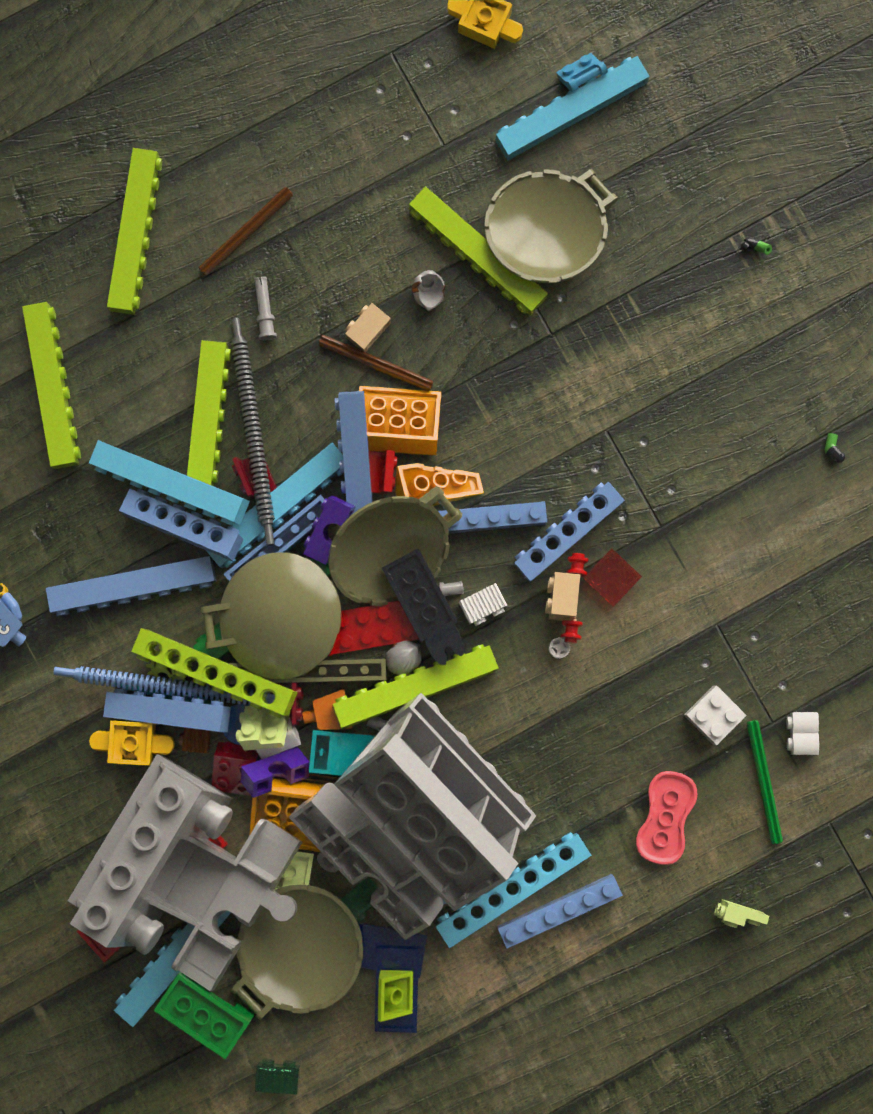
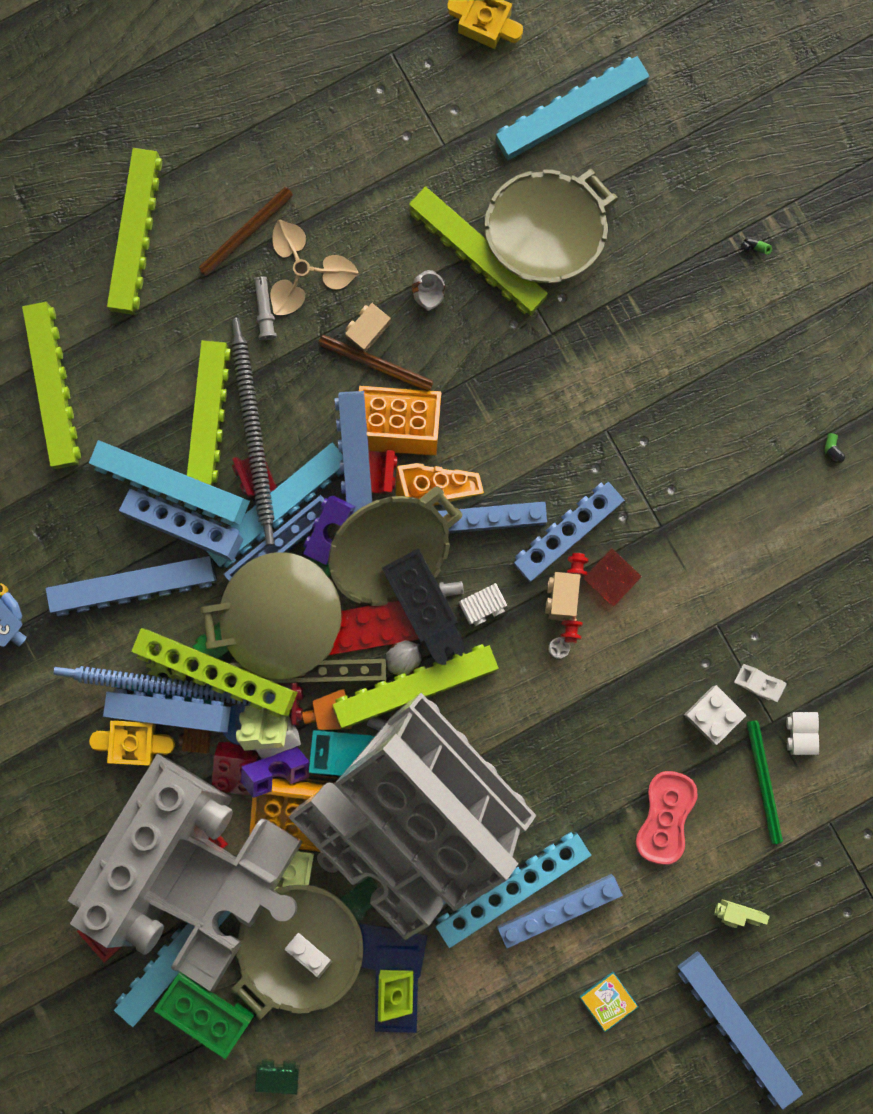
dark azure plate [556,53,608,92] -> none
none -> tan plant [270,220,358,315]
none -> white brick [285,933,332,978]
none -> tile [579,972,639,1032]
none -> medium blue brick [678,951,803,1109]
none -> white brick [734,664,787,702]

